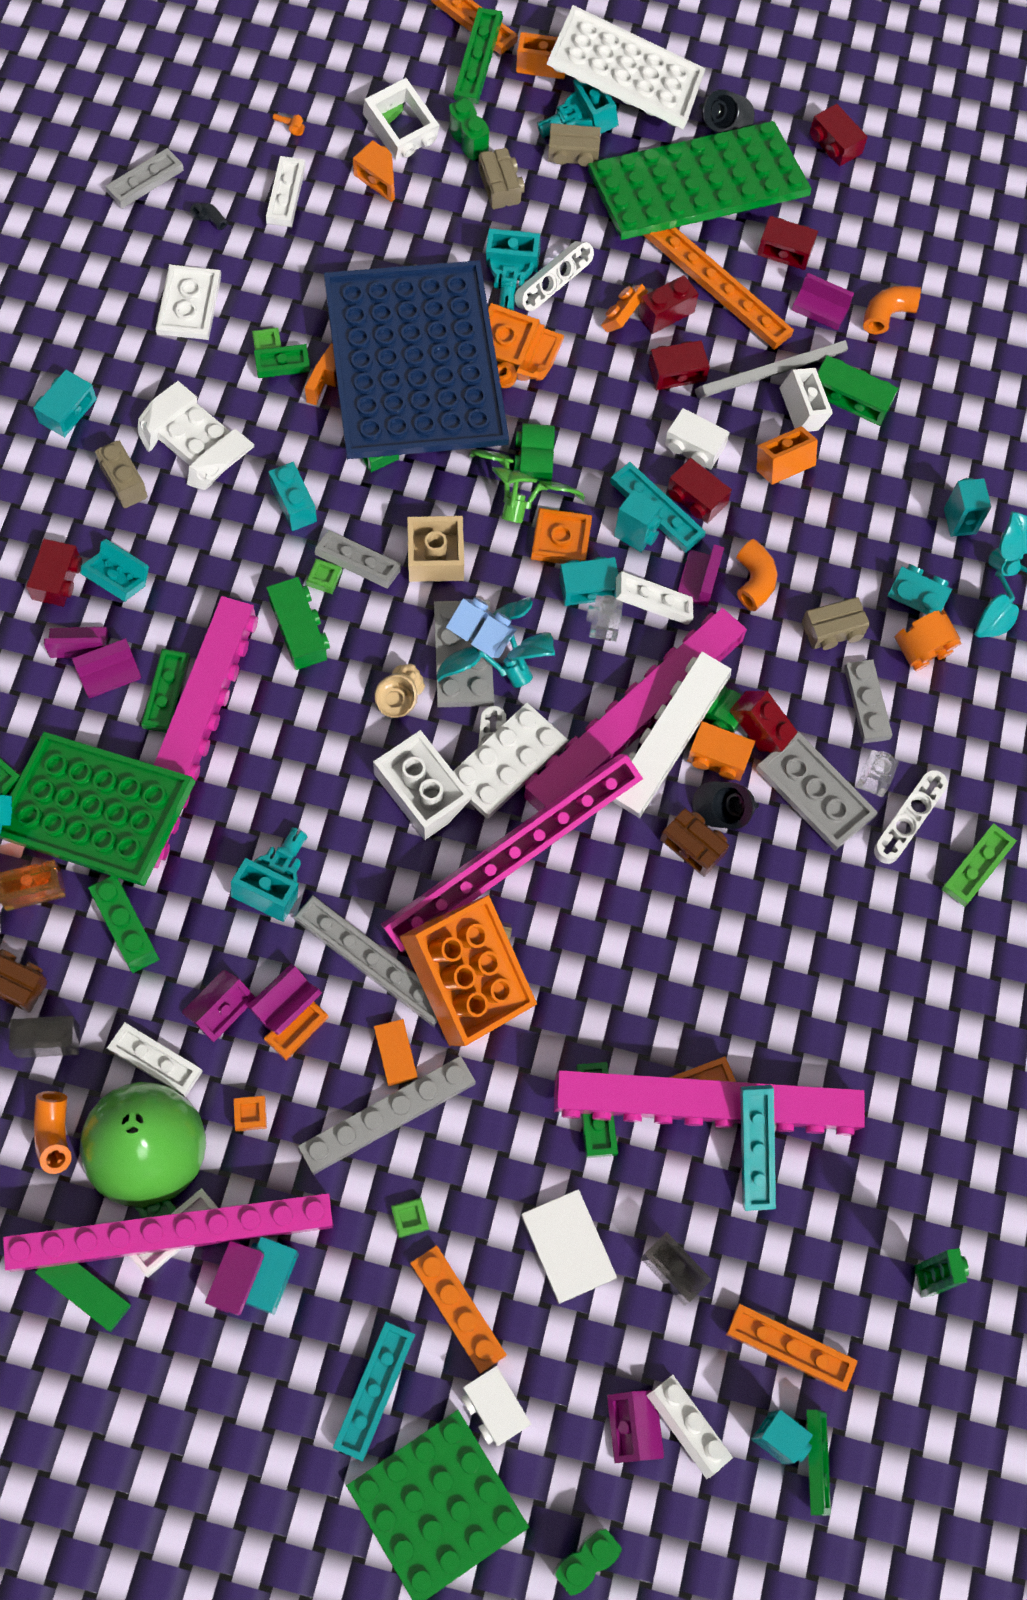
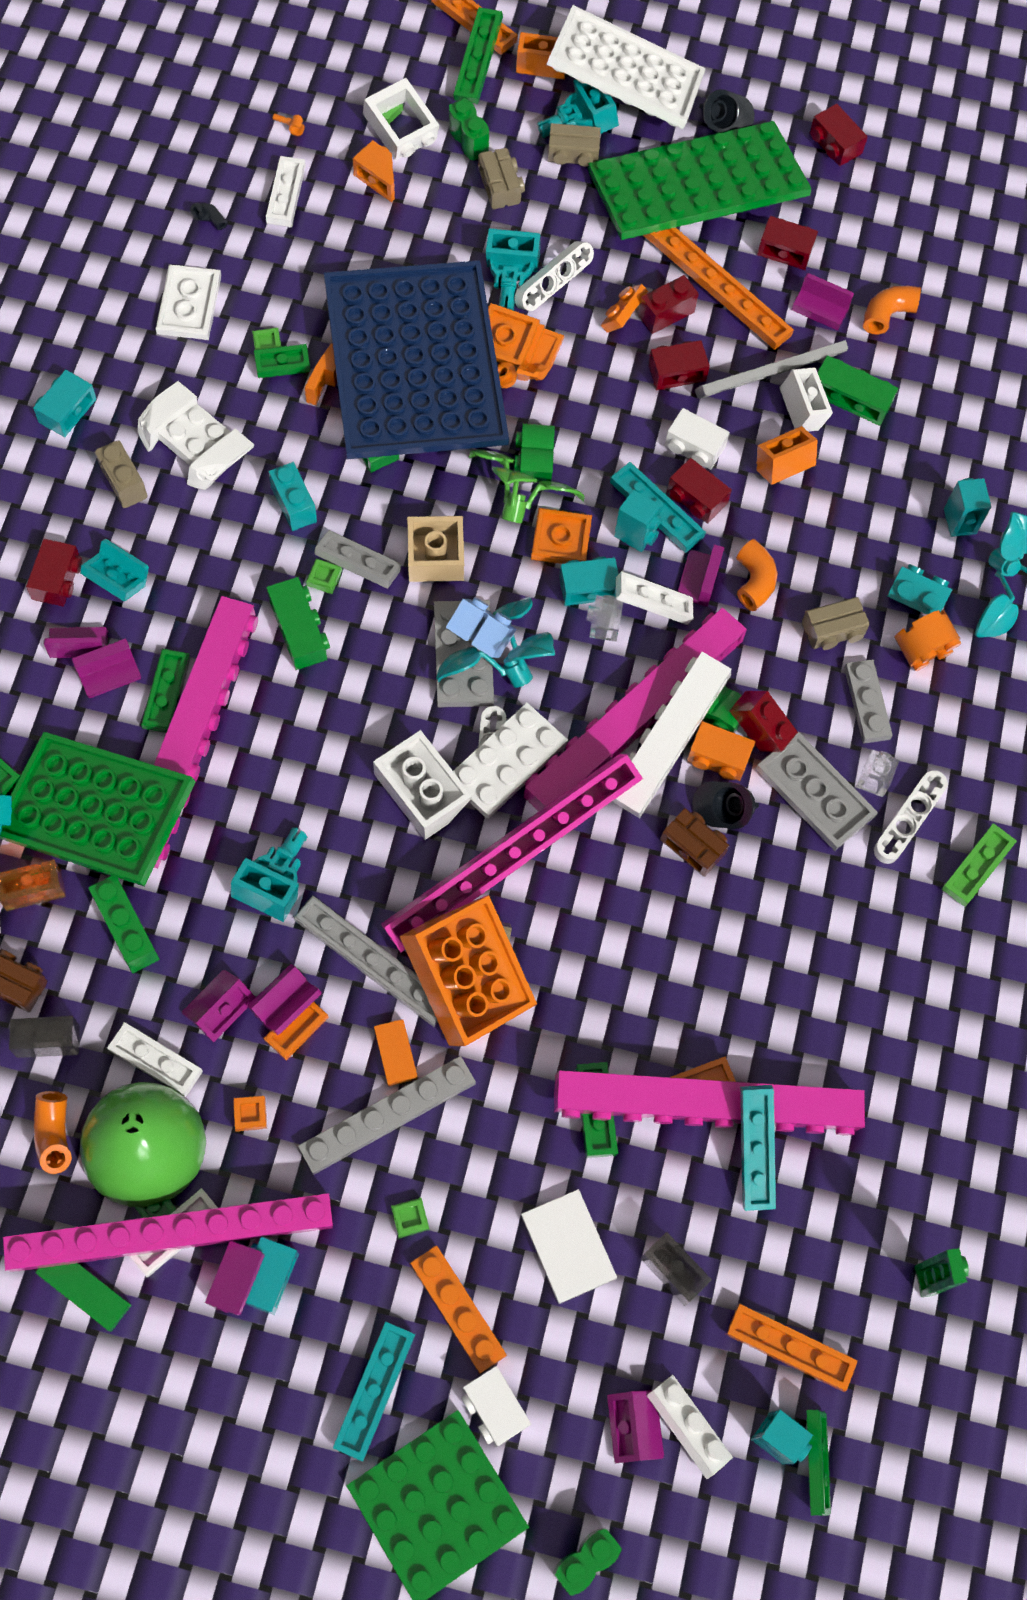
light grey plate [105,148,184,209] -> none
tan hair [374,664,425,718] -> none

